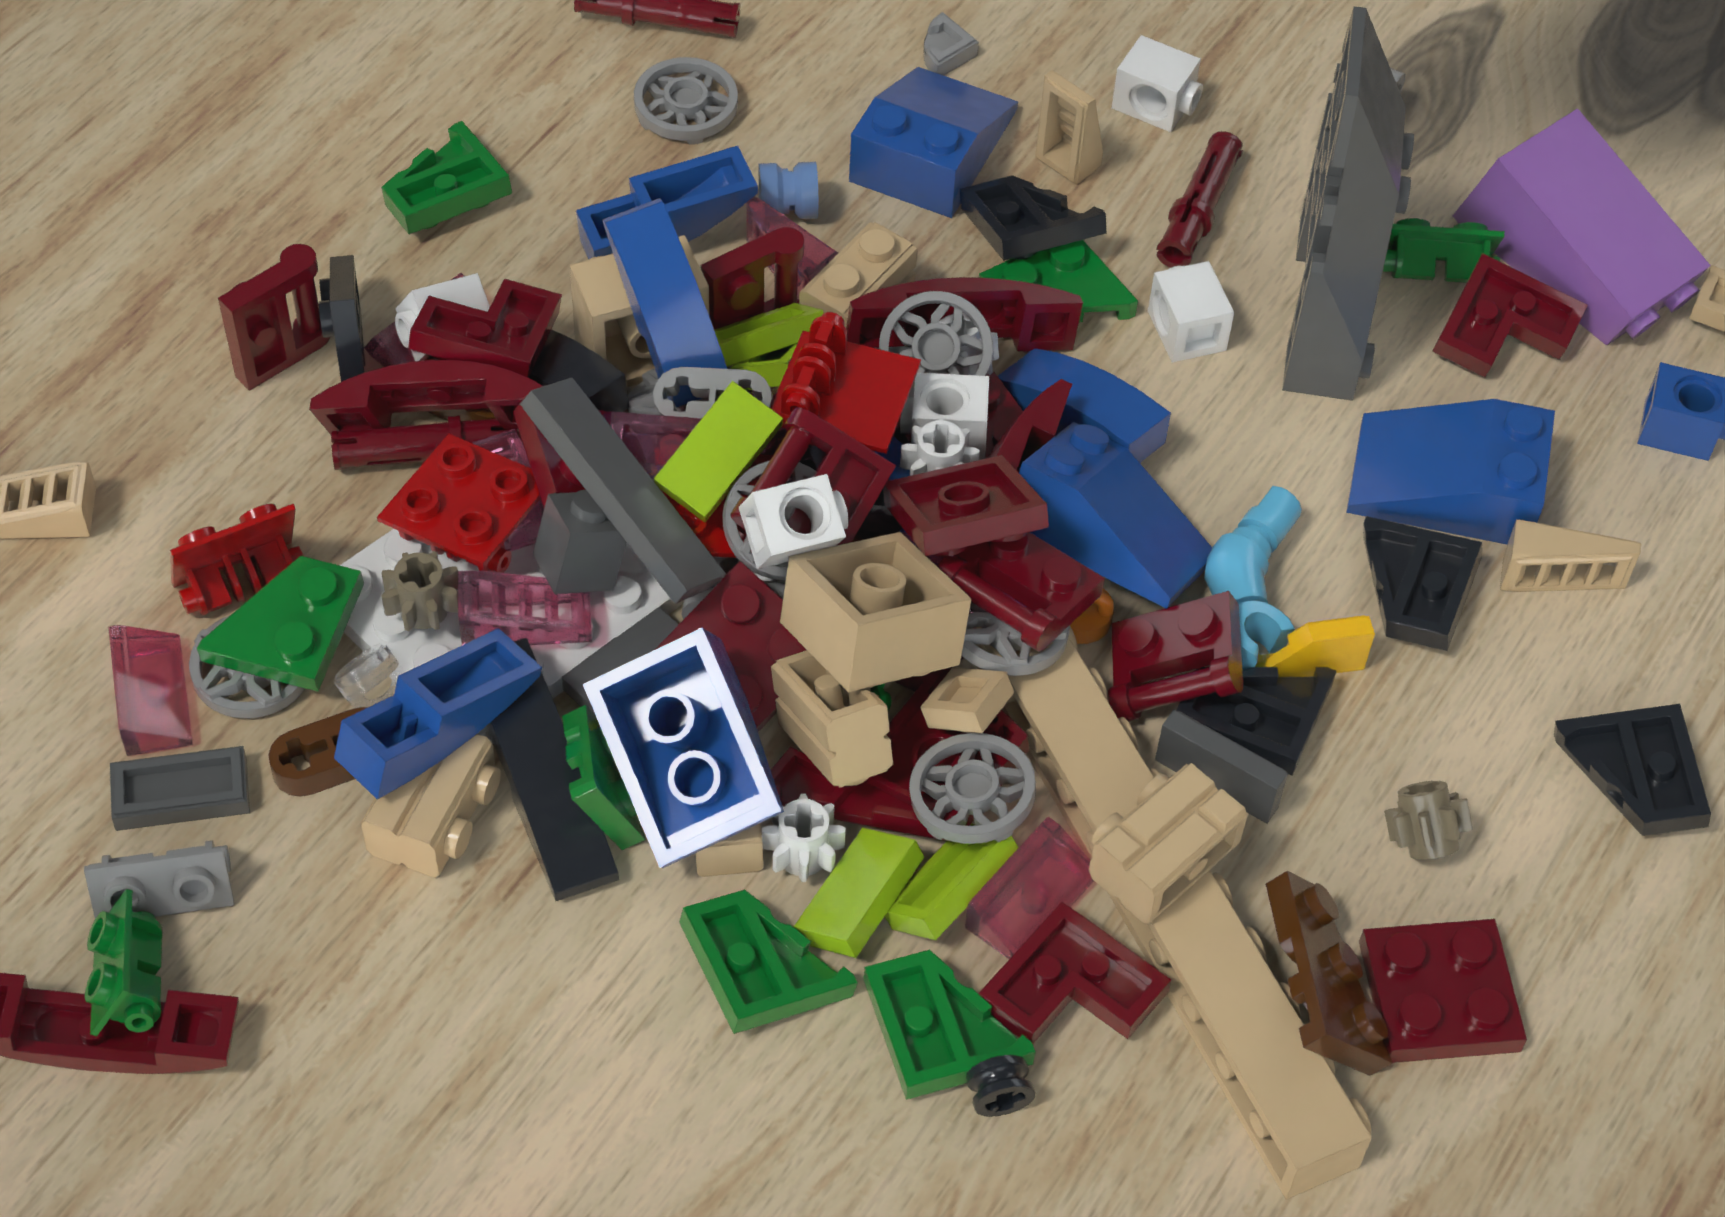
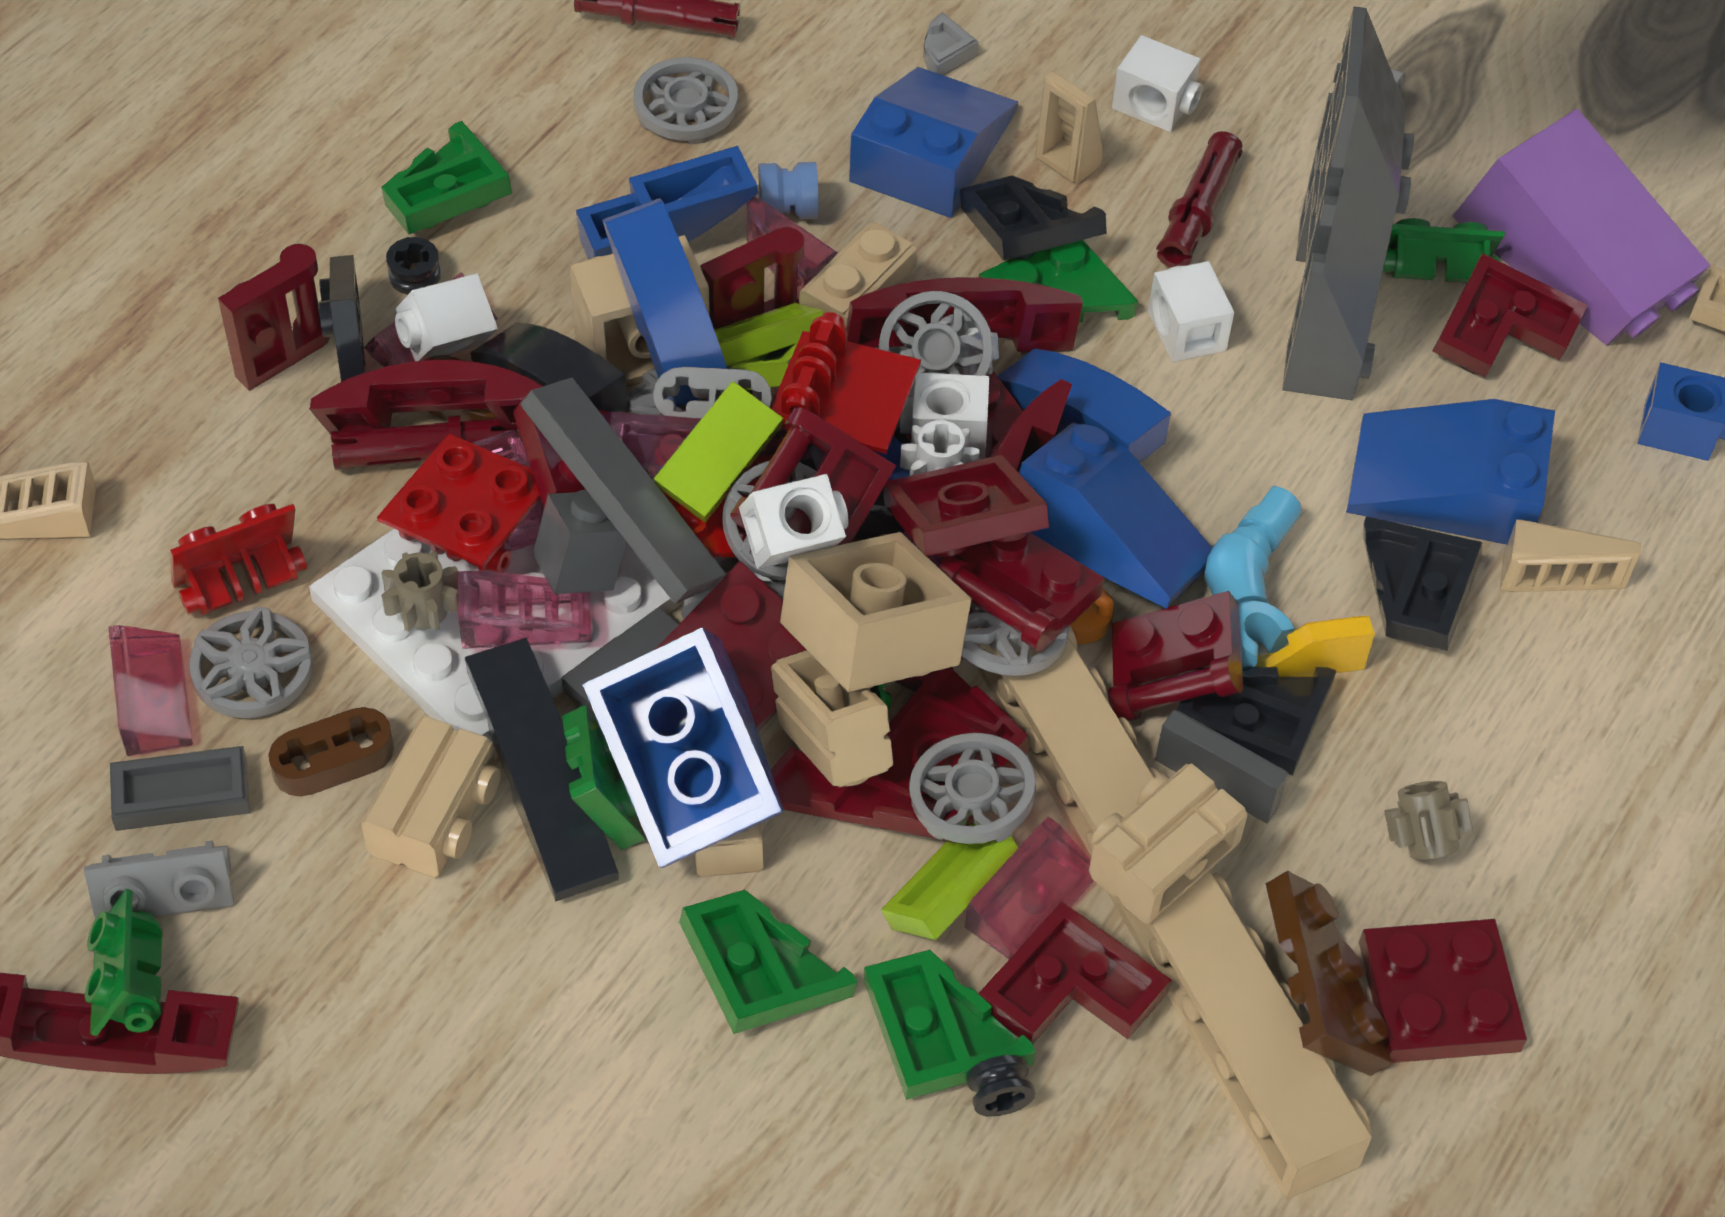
green wing [197,556,364,692] -> none
blue slope [334,628,542,800] -> none
clear tile [334,643,405,708] -> none
dark red plate [408,278,562,378] -> none
white gear [762,794,846,882] -> none
lime tile [793,827,924,958] -> none
tan plate [920,667,1014,733] -> none
black wing [1554,704,1711,836] -> none
none -> black bush [386,237,441,295]

